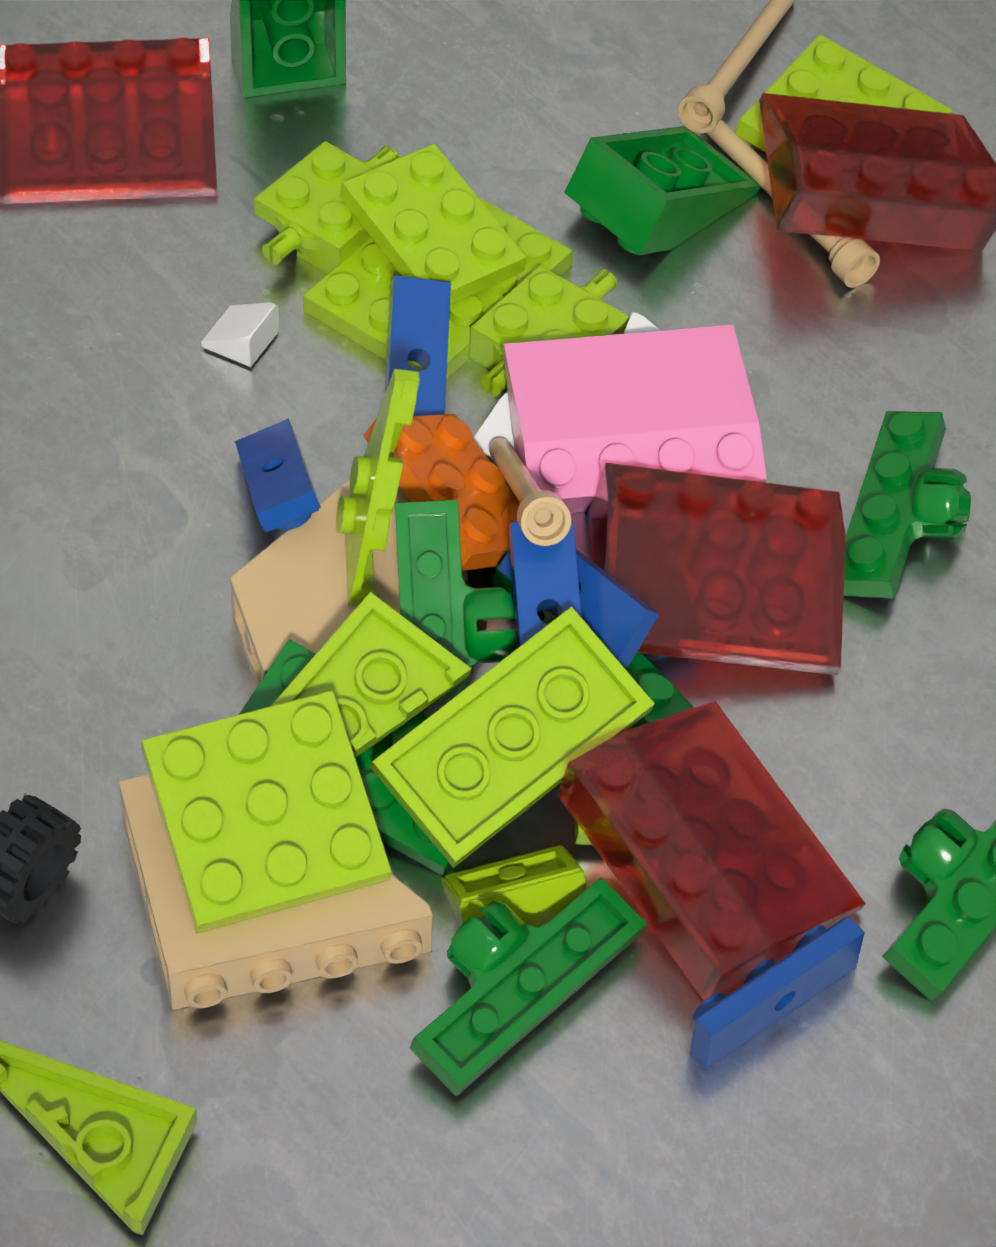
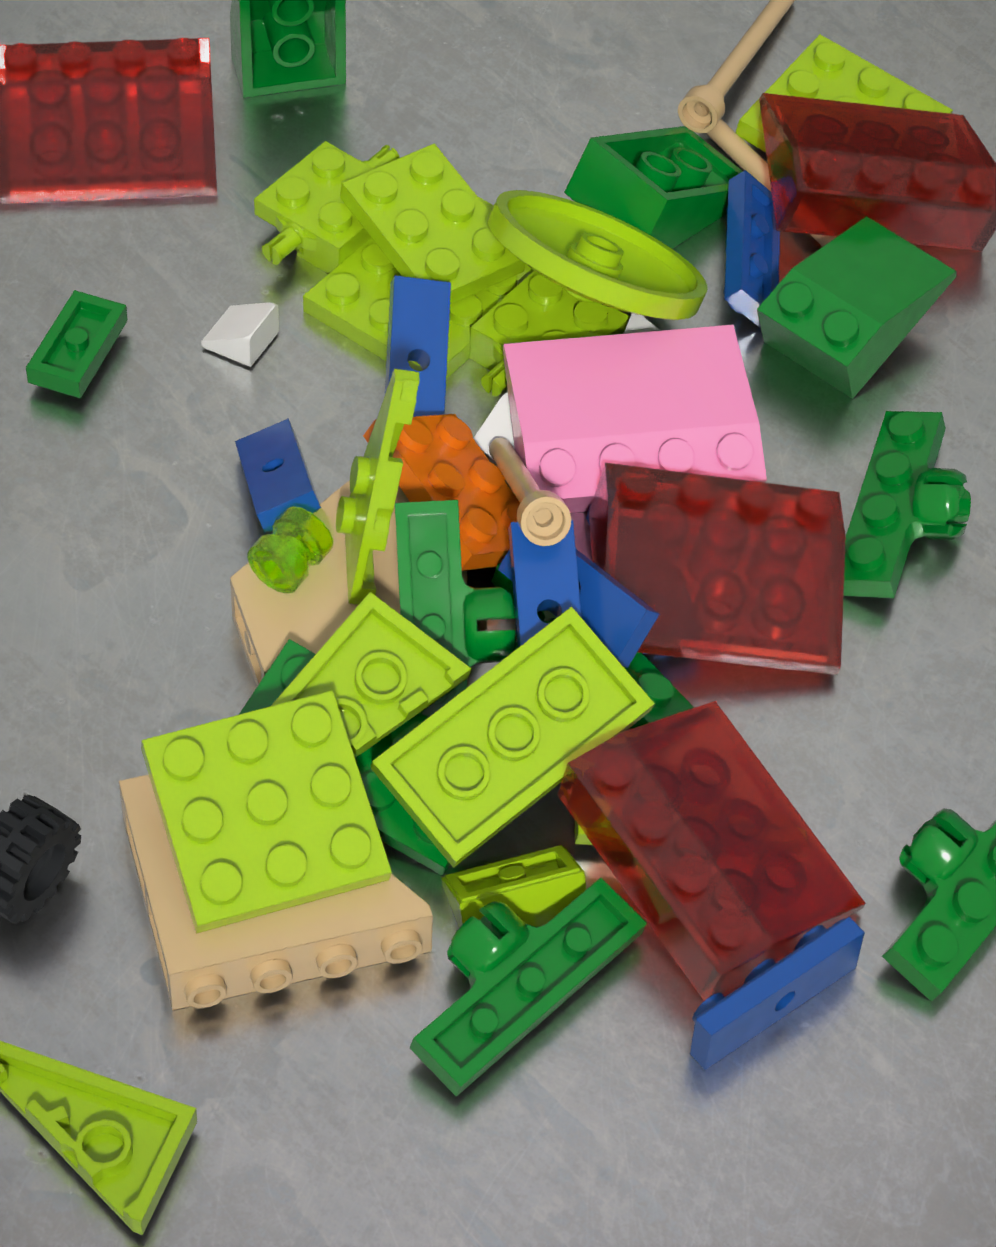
none -> green plate [26,290,128,398]
none -> clear neon green wheel [247,506,333,594]
none -> lime dish [488,190,708,320]
none -> blue plate [724,170,781,328]
none -> green slope [757,216,957,399]

